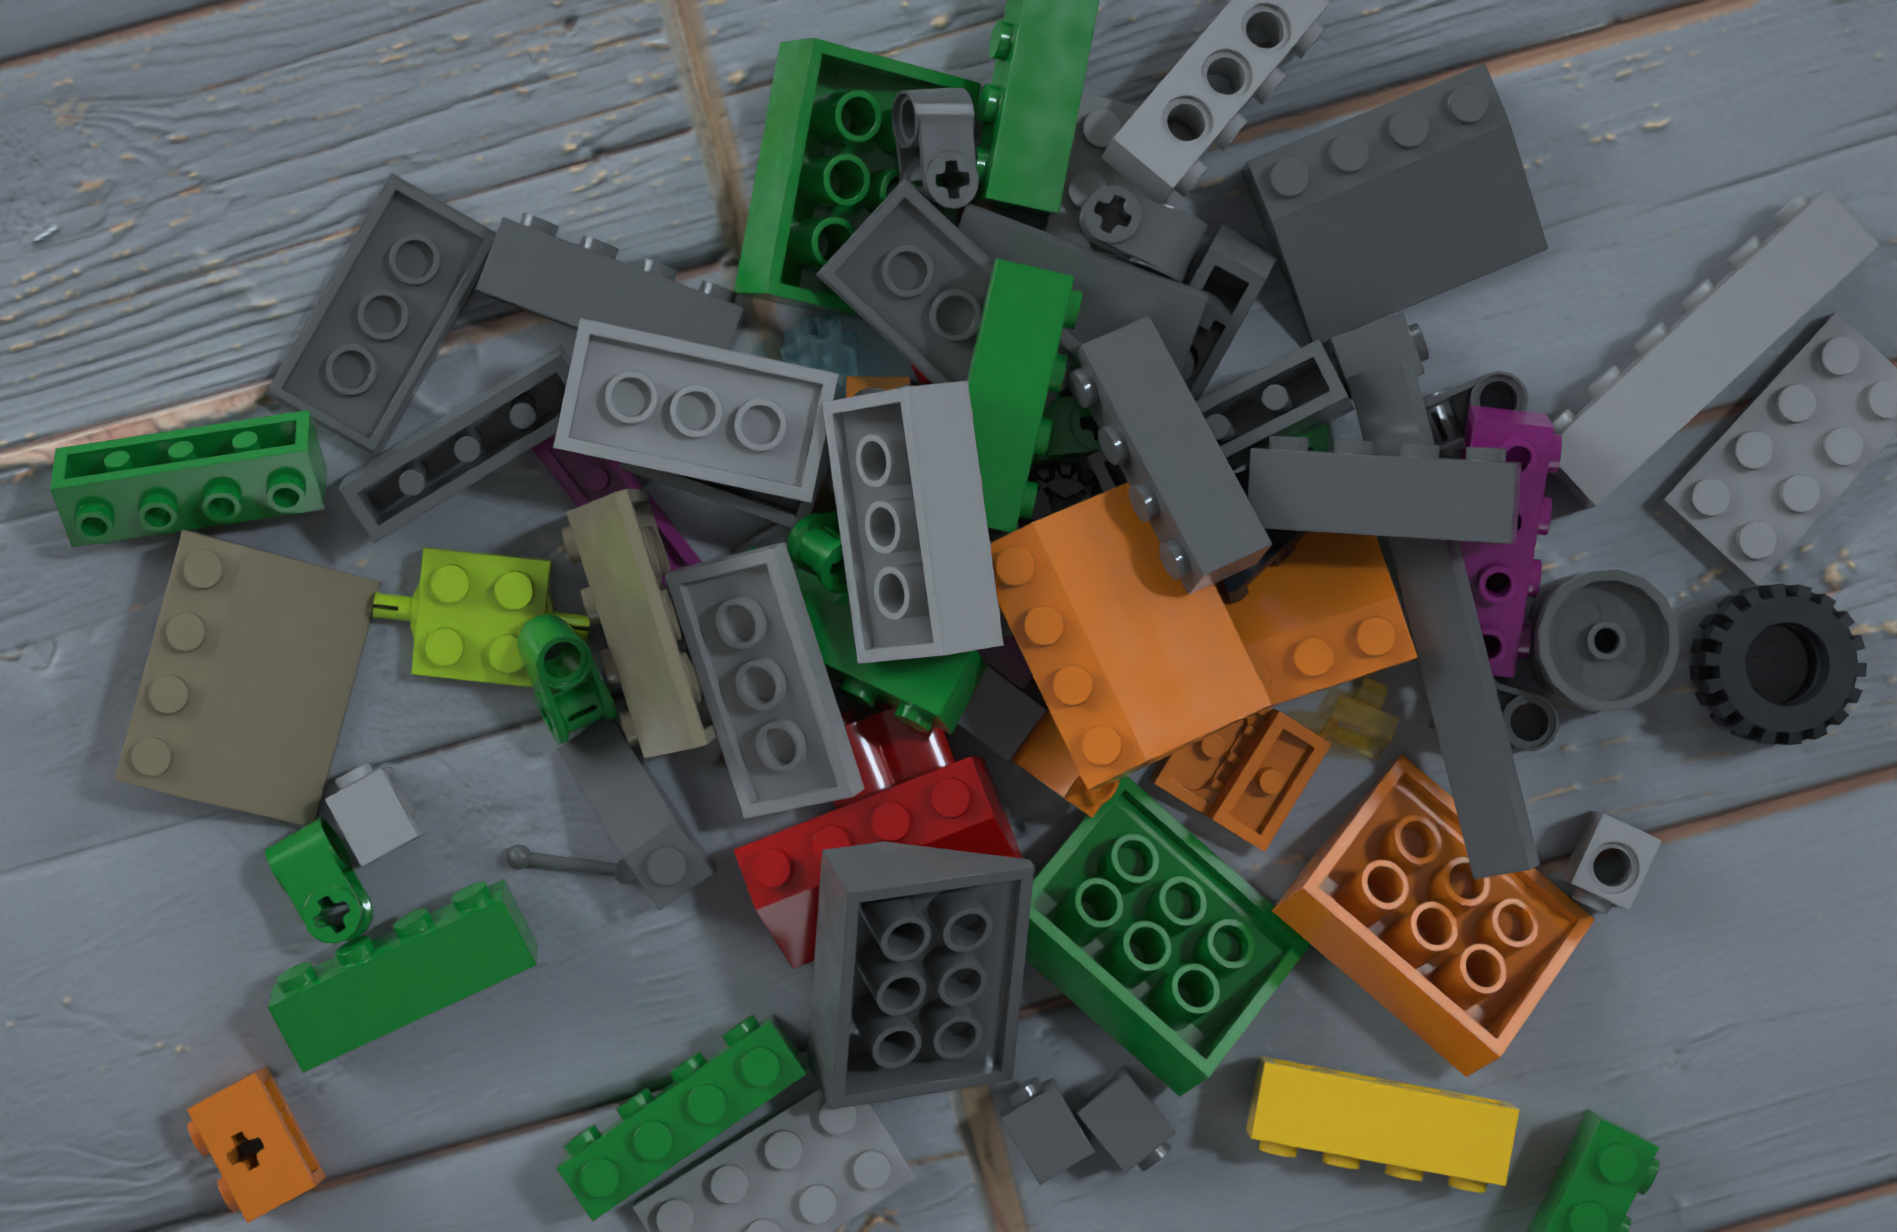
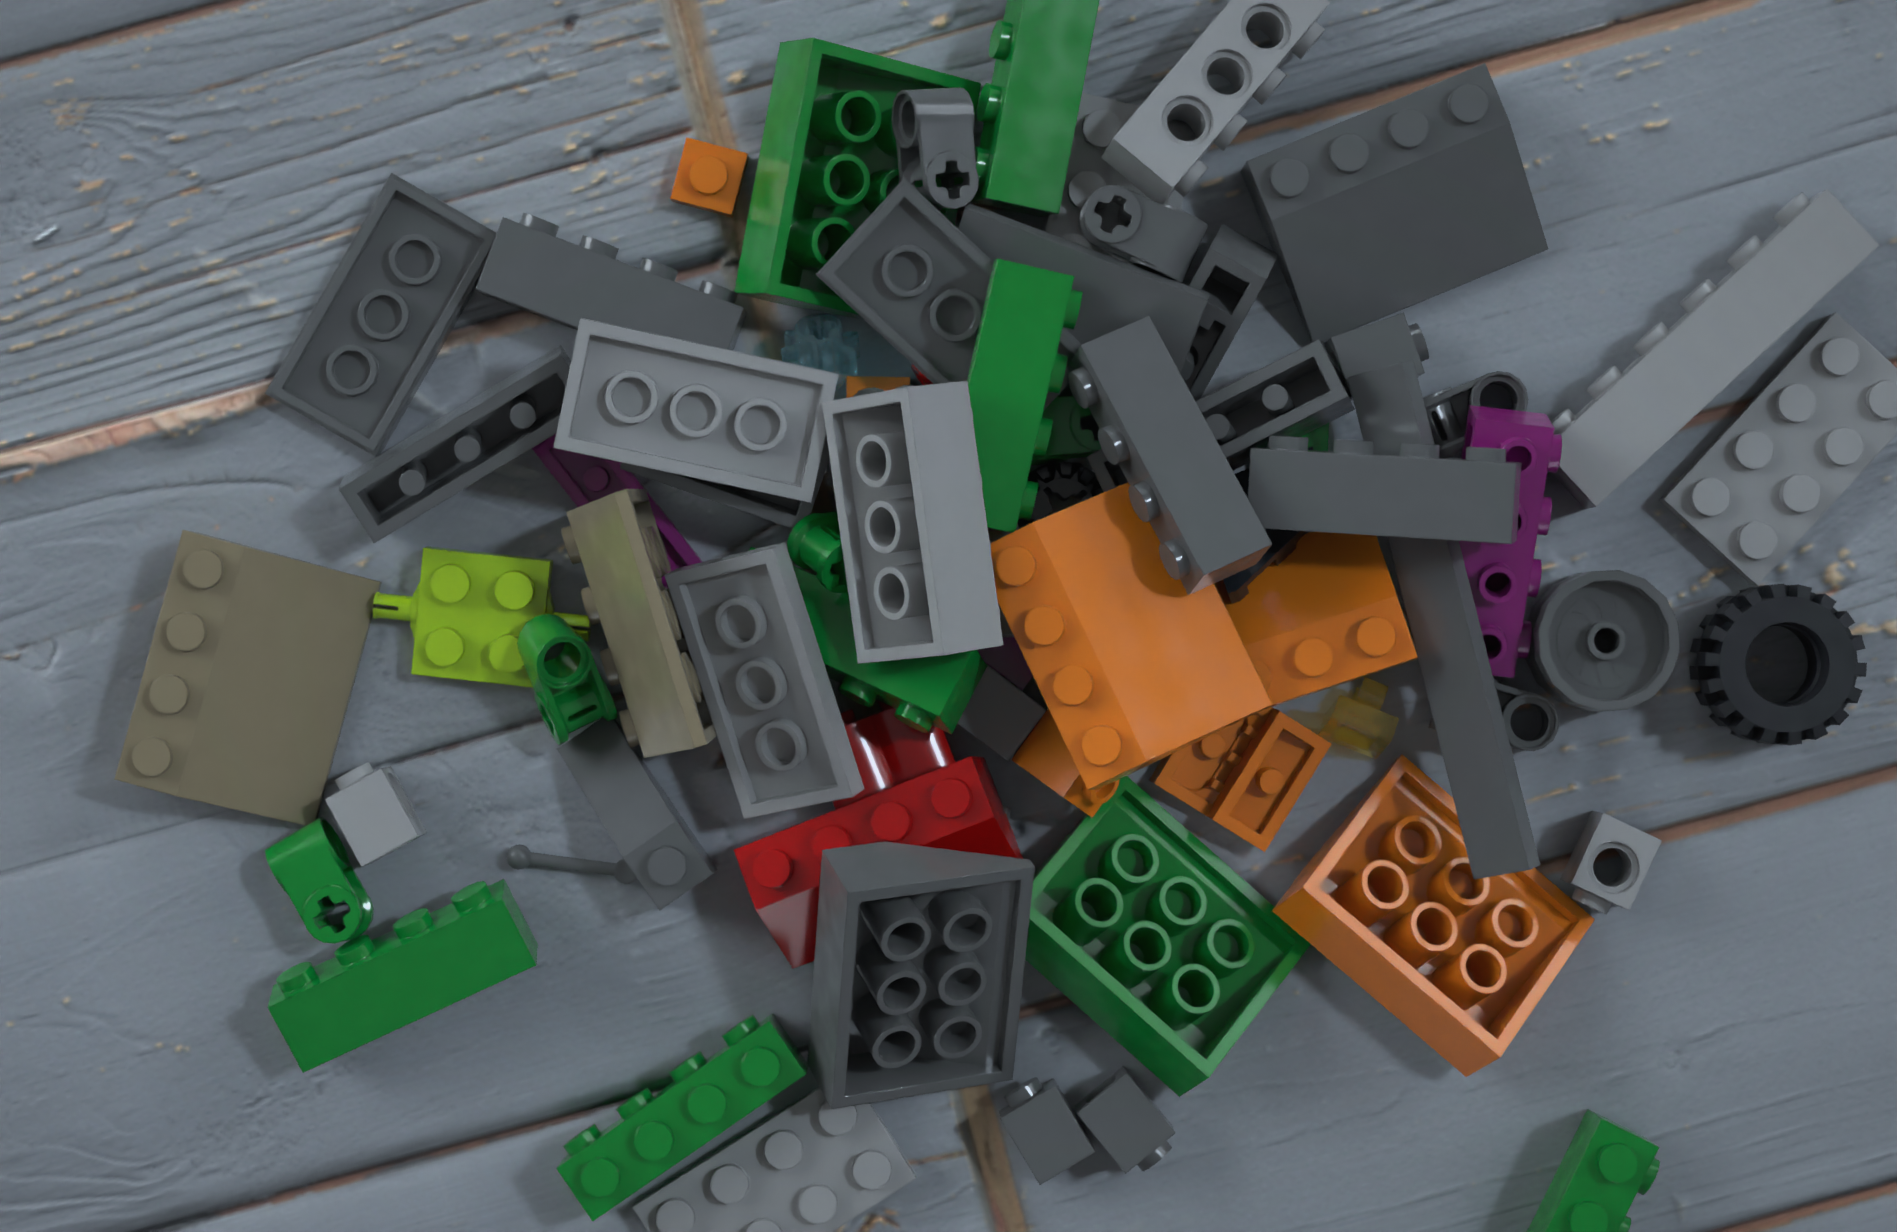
green brick [50,410,327,547] -> none
orange brick [186,1066,326,1223] -> none
yellow brick [1245,1055,1520,1193] -> none
none -> orange plate [670,137,749,218]

